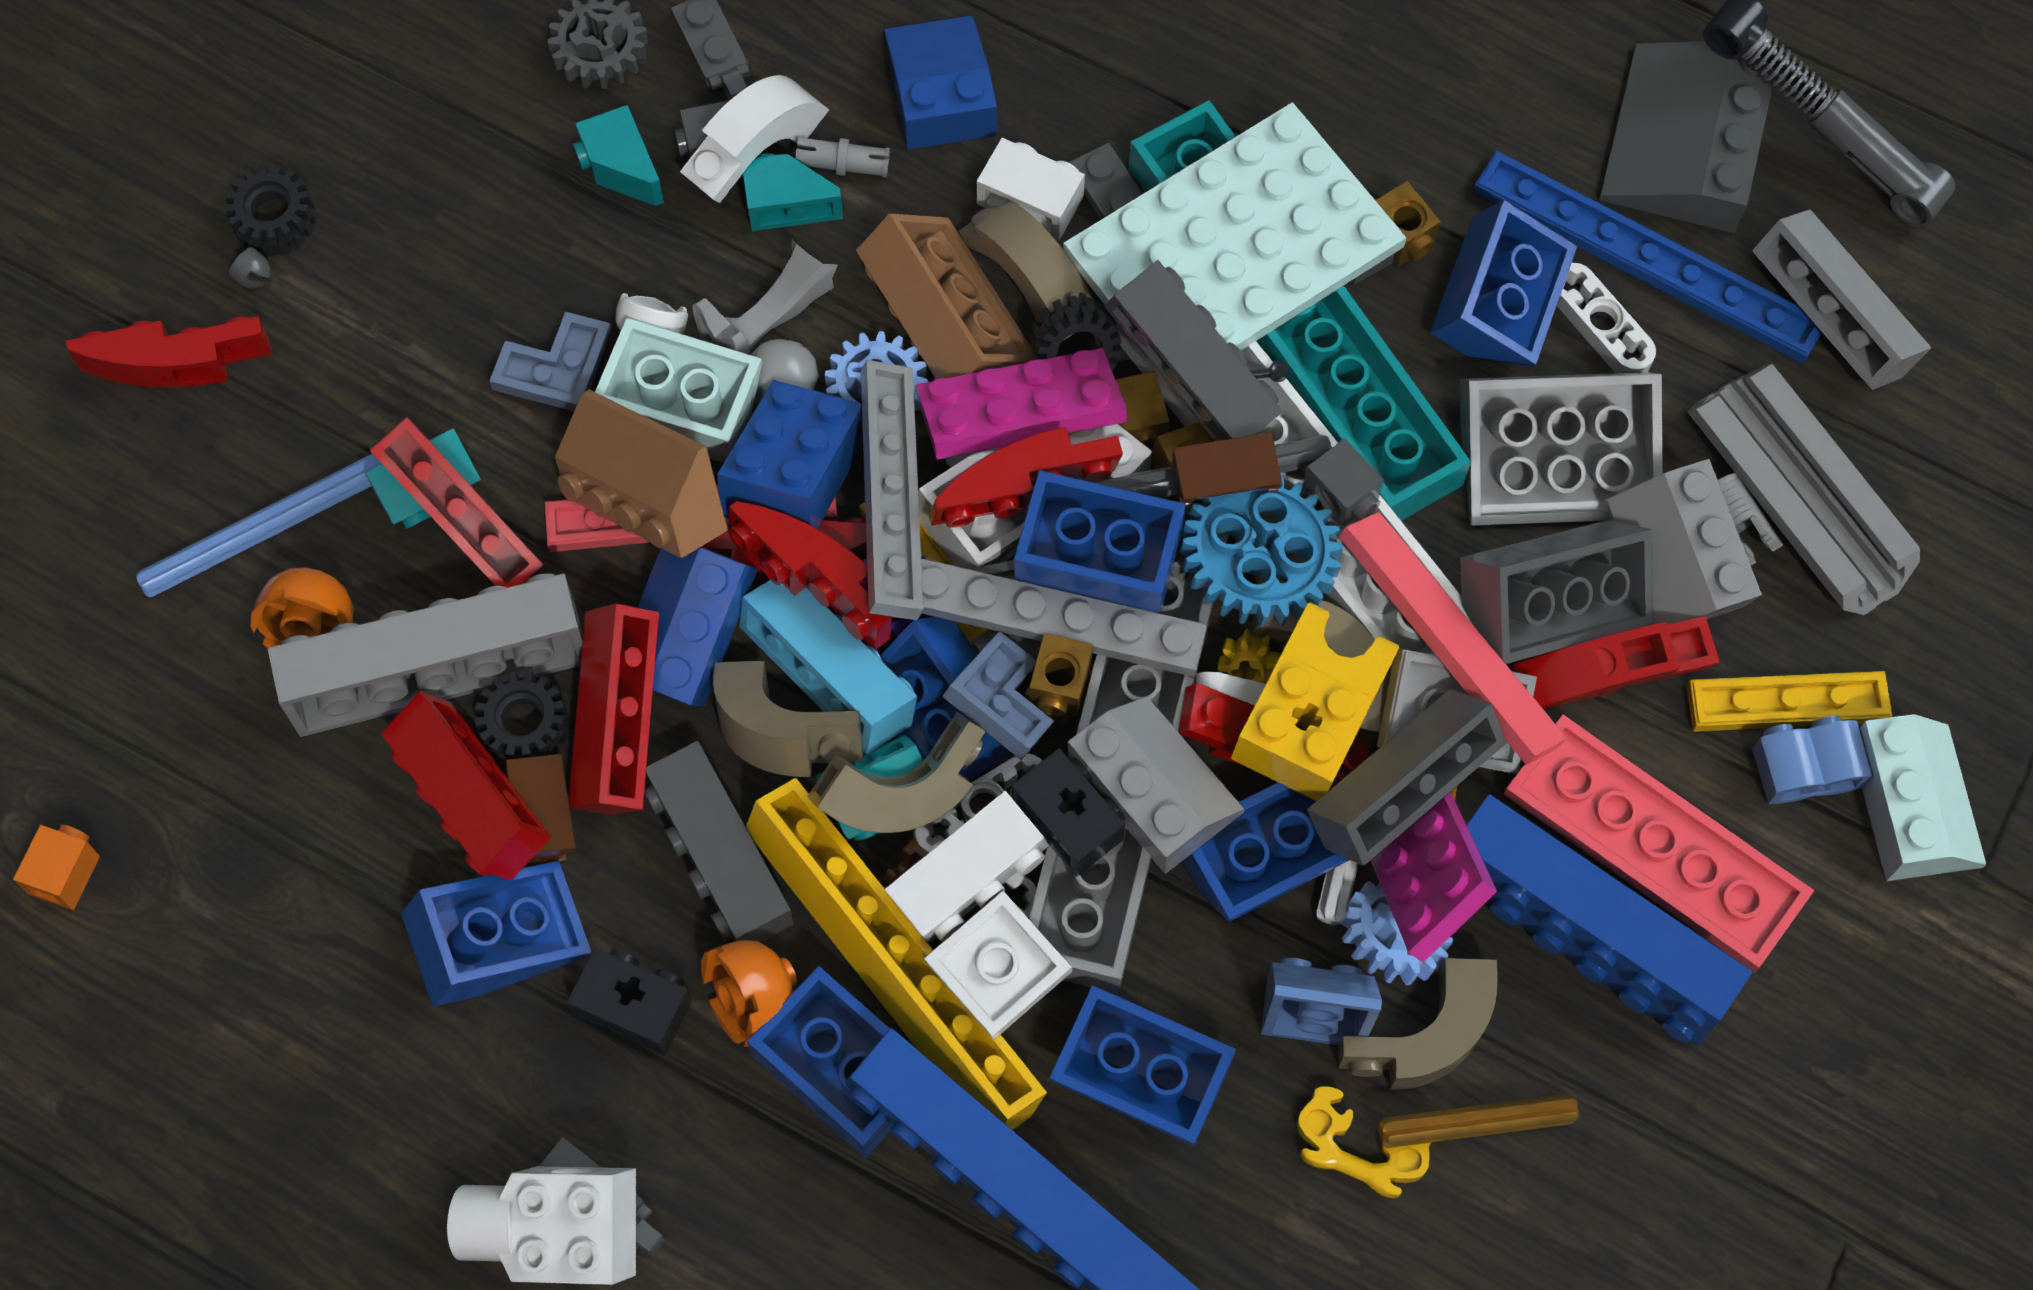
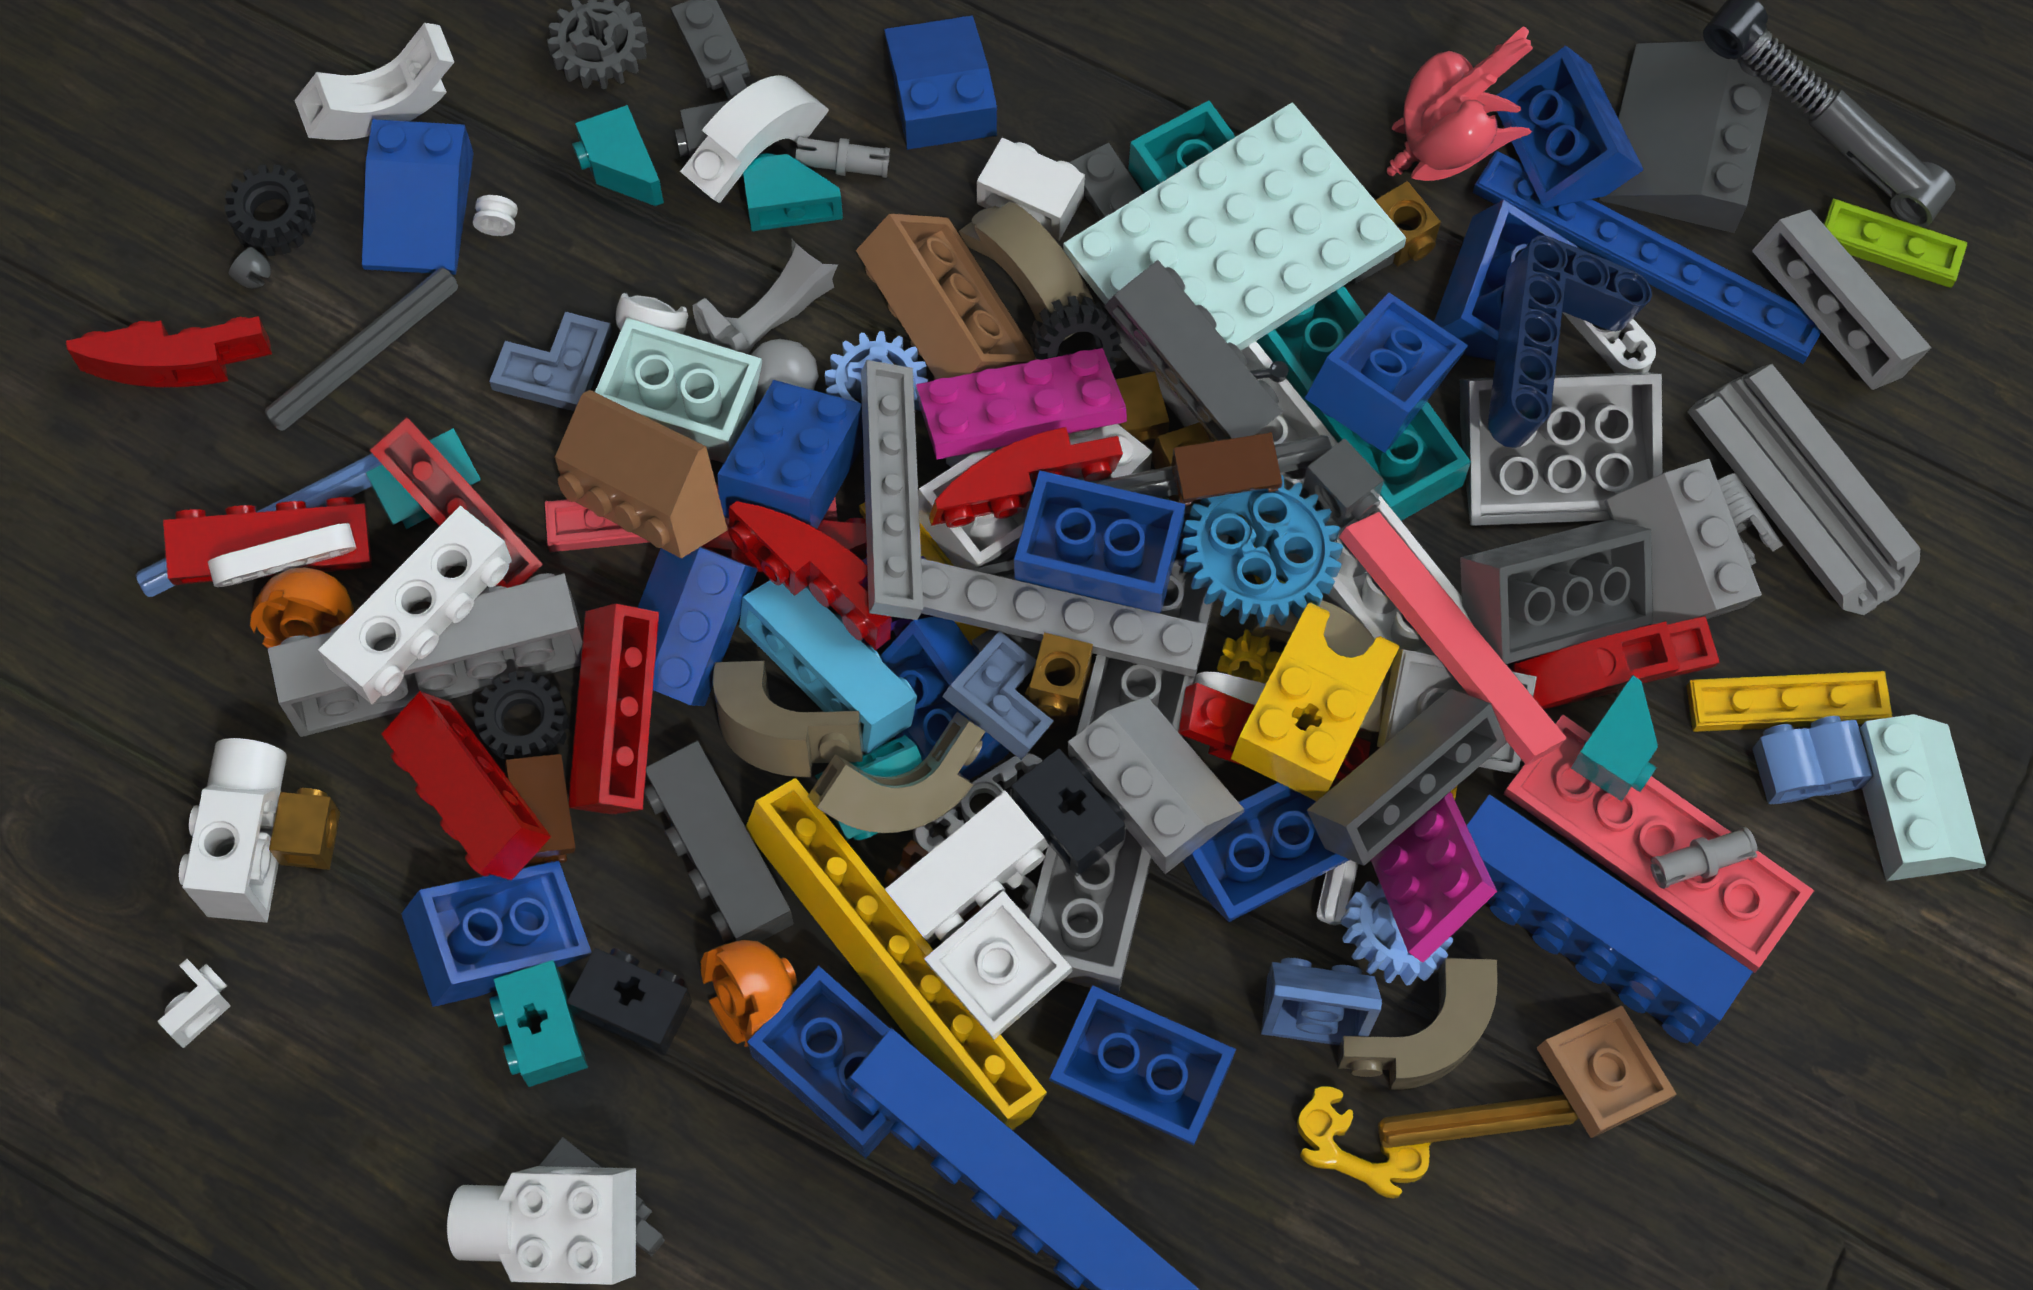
orange brick [13,825,100,911] -> none
none -> white bracket [157,959,231,1048]
none -> red brick [163,497,372,585]
none -> white brick [179,738,287,923]
none -> white beam [207,523,357,587]
none -> dark grey axle [264,268,458,431]
none -> pearl gold brick [269,788,340,870]
none -> white arch [294,23,454,140]
none -> white brick [318,506,512,705]
none -> blue slope [362,119,474,275]
none -> white bush [473,195,518,236]
none -> teal brick [490,960,588,1087]
none -> blue slope [1304,293,1468,453]
none -> coral hair [1386,26,1533,181]
none -> dark blue beam [1488,235,1652,448]
none -> blue slope [1497,46,1644,208]
none -> medium nougat plate [1537,1005,1677,1138]
none -> teal slope [1571,675,1658,802]
none -> light grey pin [1650,827,1758,889]
none -> lime tile [1824,198,1968,288]

